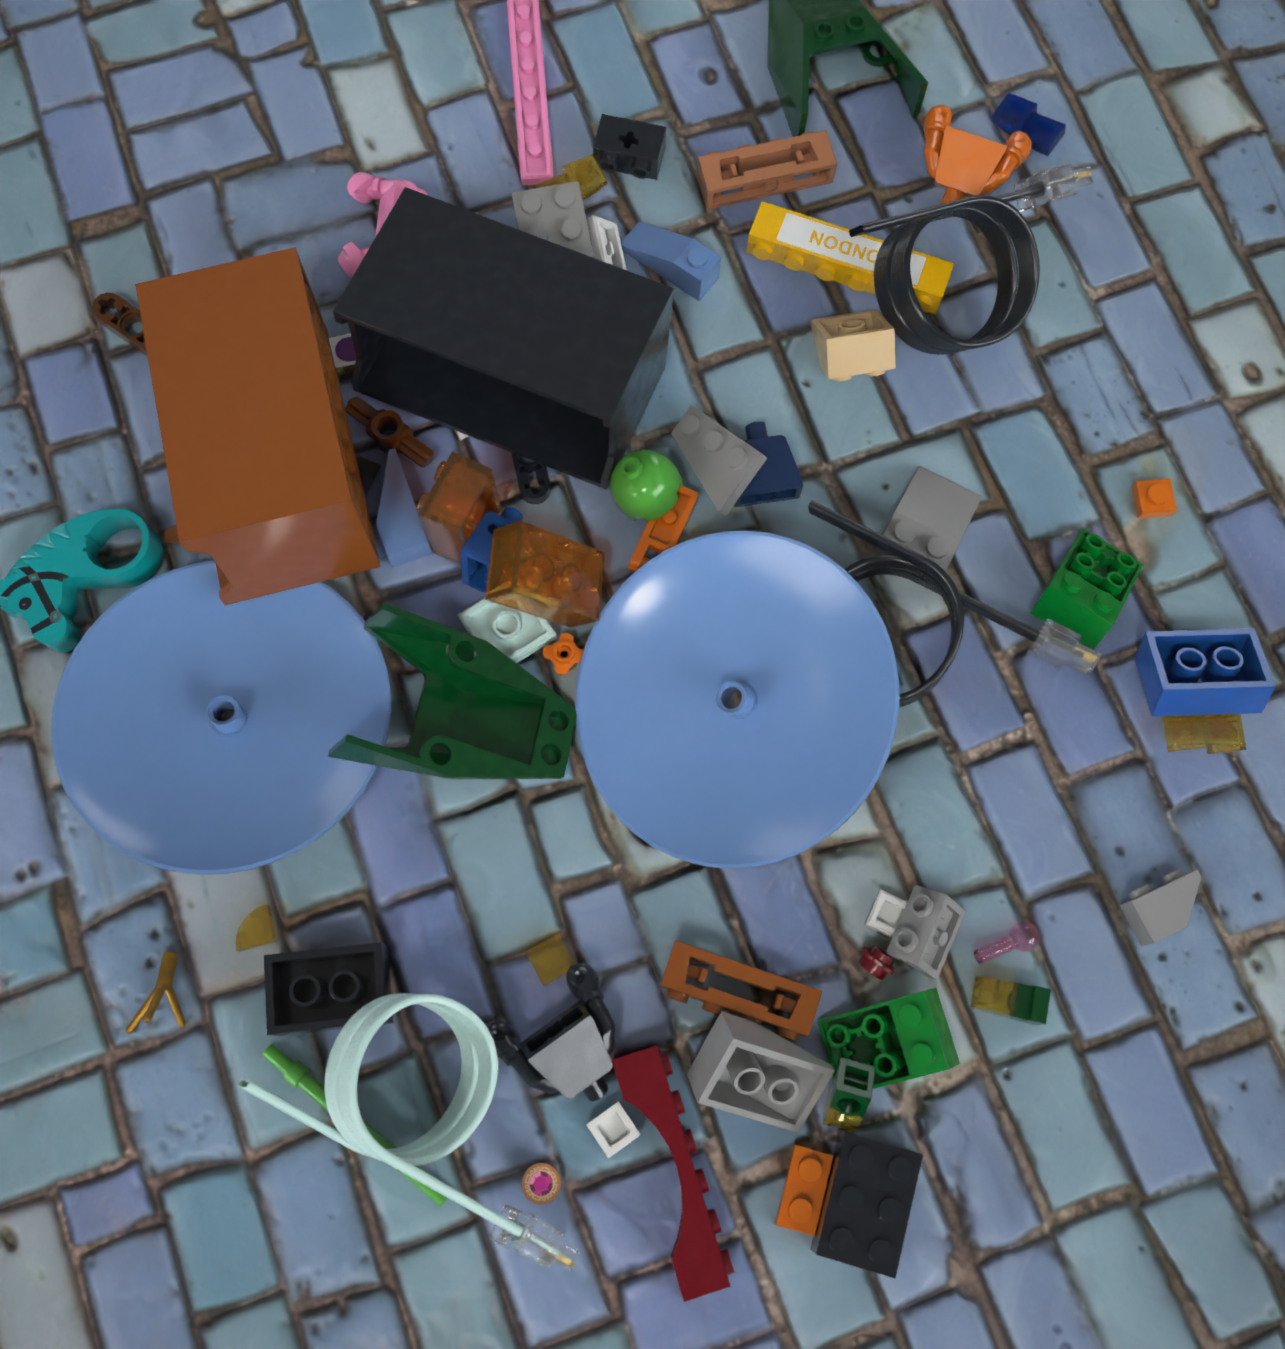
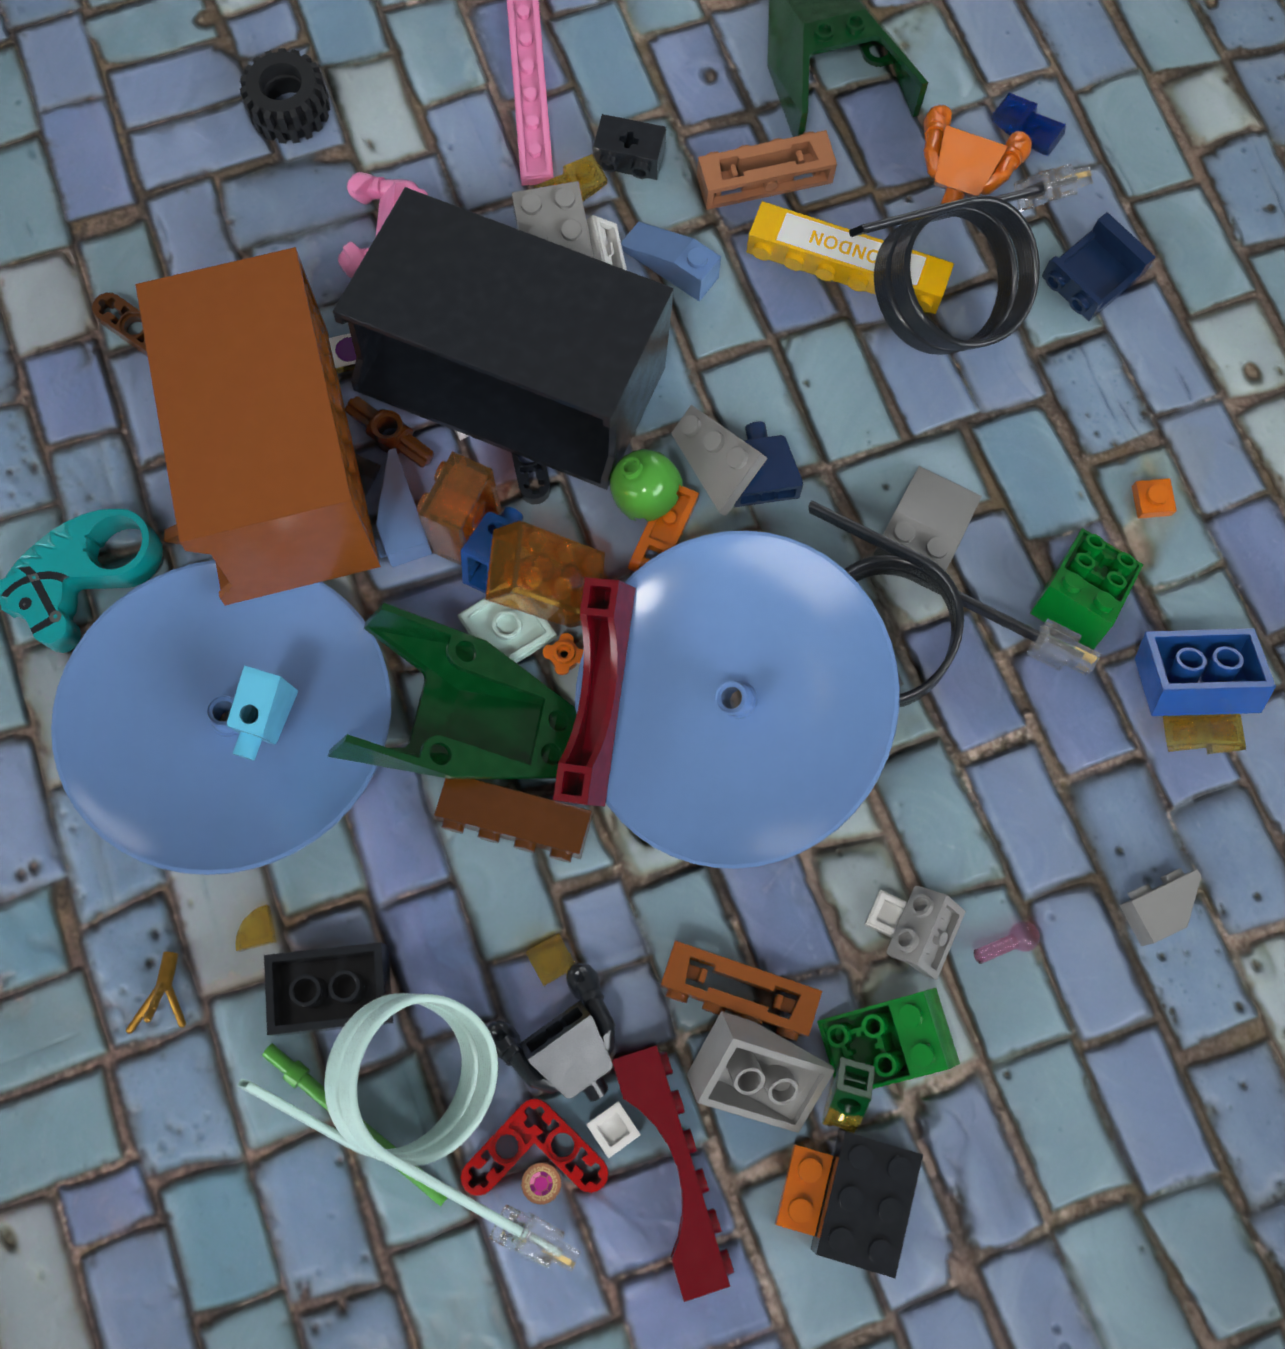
tan slope [810,309,896,381] -> none
dark red plate [858,945,895,980] -> none
leg [971,976,1051,1025] -> none
none -> medium azure torso [227,665,298,761]
none -> black tyre [240,48,330,144]
none -> reddish brown brick [434,778,593,863]
none -> red beam [461,1098,609,1196]
none -> dark red arch [553,577,636,807]
none -> dark blue panel [1041,212,1155,321]

